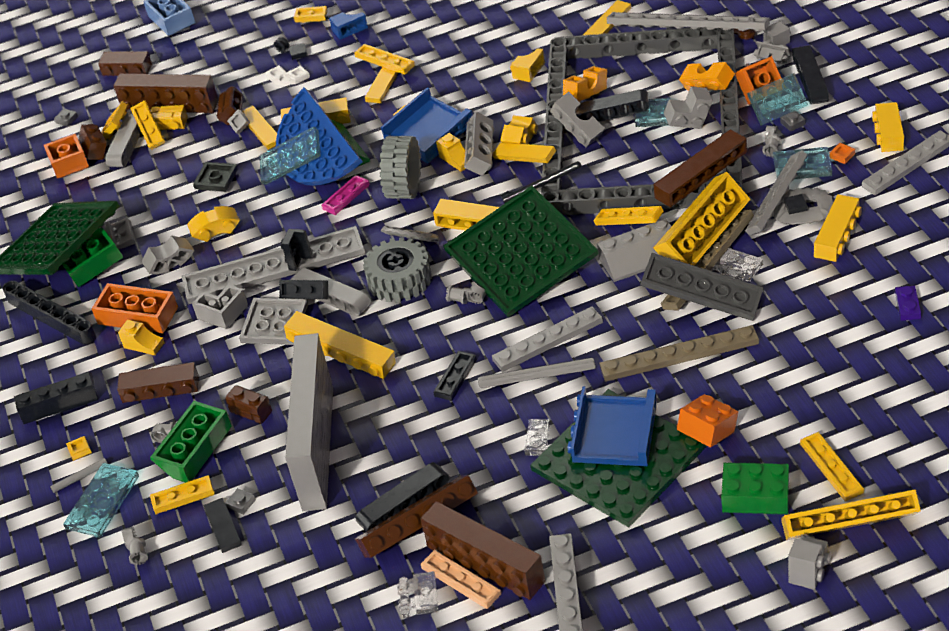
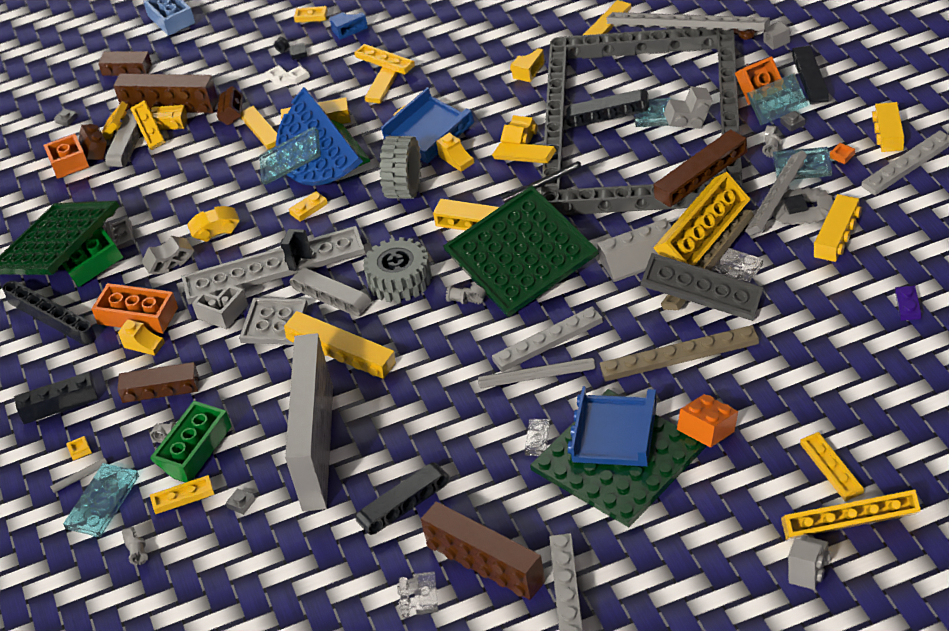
pearl dark grey plate [193,162,238,192] -> none
black tile [203,498,242,553] -> none
reddish brown brick [225,385,272,424] -> none
light grey plate [228,110,250,134] -> none
black tile [279,280,328,299] -> none
dark pink tile [321,175,370,215] -> none
reddish brown brick [355,475,478,558] -> none
light grey piece [381,226,439,242] -> none
light nougat tile [421,550,501,609] -> none
black tile [433,351,477,401] -> none
light grey brick [464,112,494,176] -> none
light grey arch [550,92,605,148] -> none
light orange arch [563,66,607,102] -> none
yellow tile [593,206,664,226] -> none
light orange arch [679,62,735,91] -> none
green brick [721,463,789,514] -> none
light grey hinge [754,41,791,63] -> none
none -> yellow plate [289,191,328,222]

